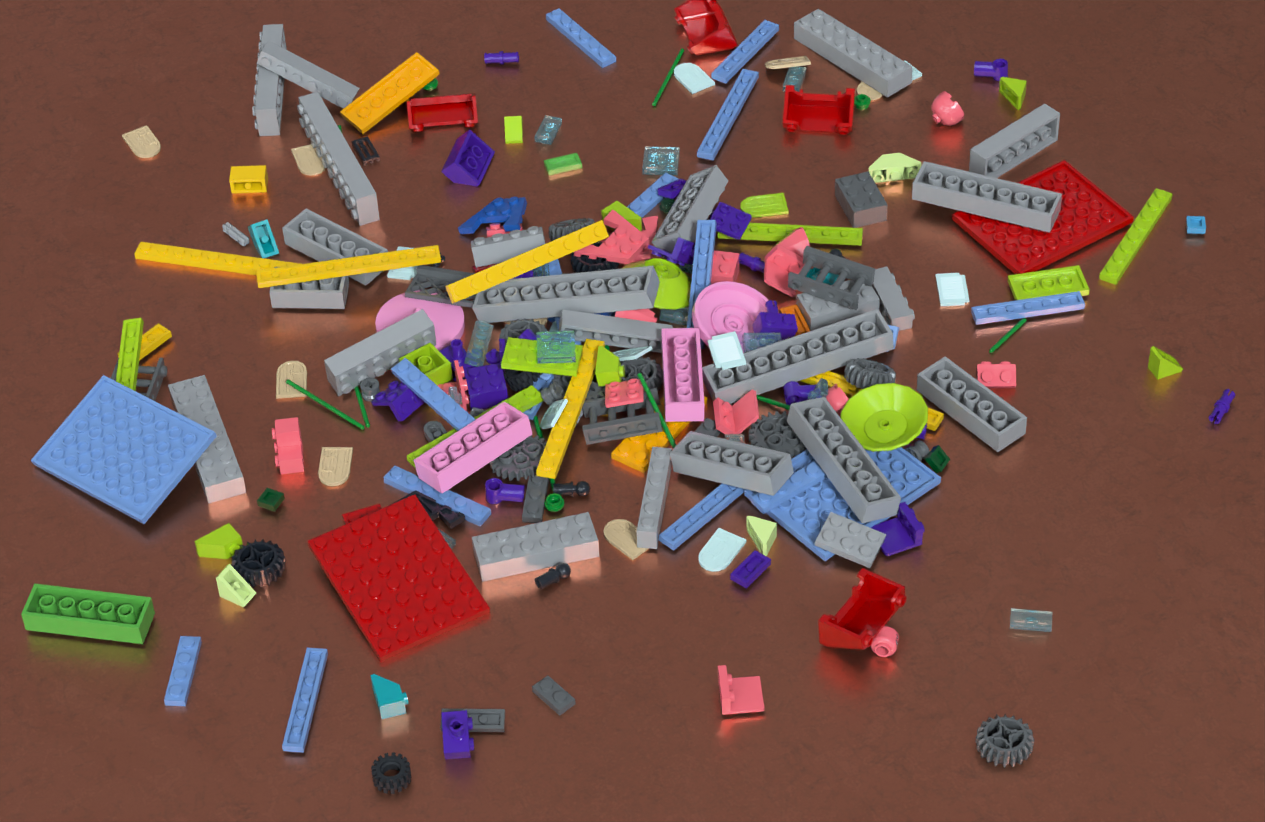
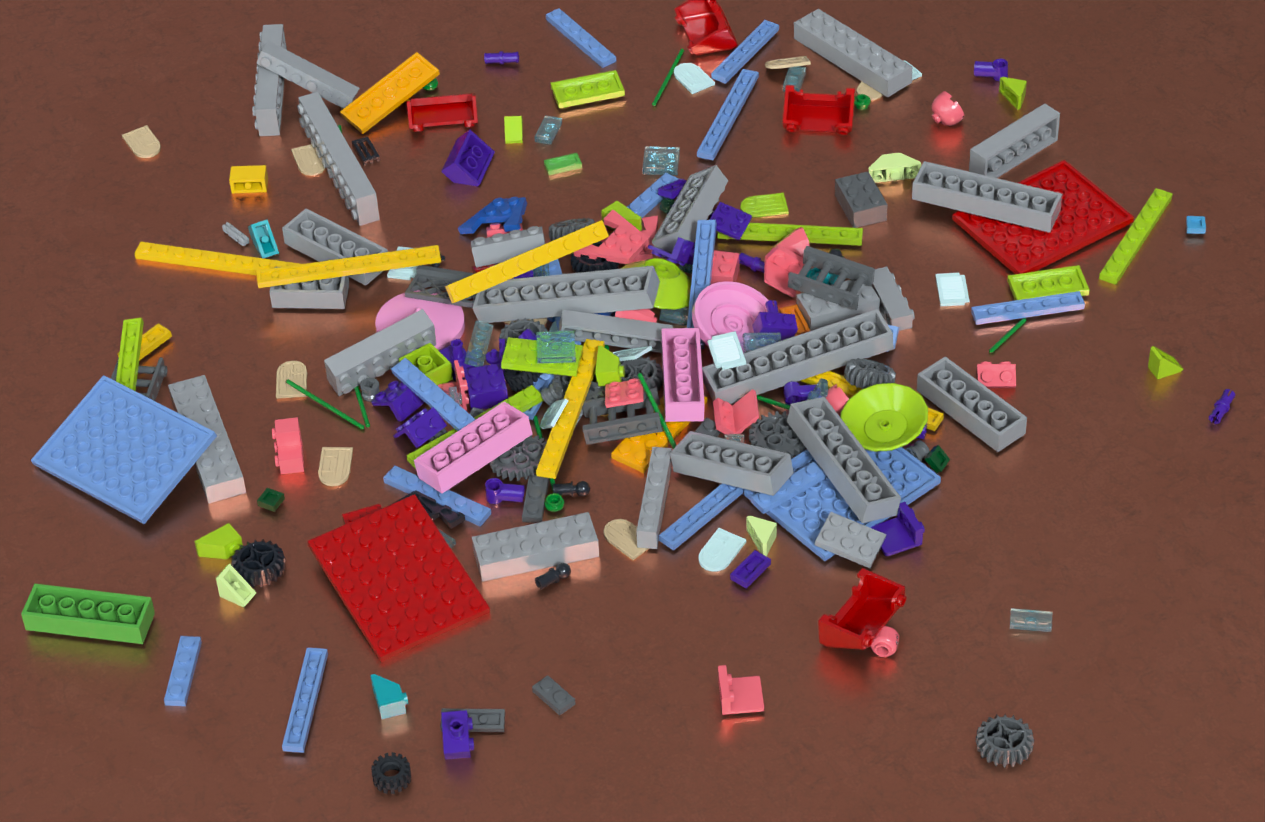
none -> dark purple bracket [393,407,447,448]
none -> lime plate [550,70,625,108]

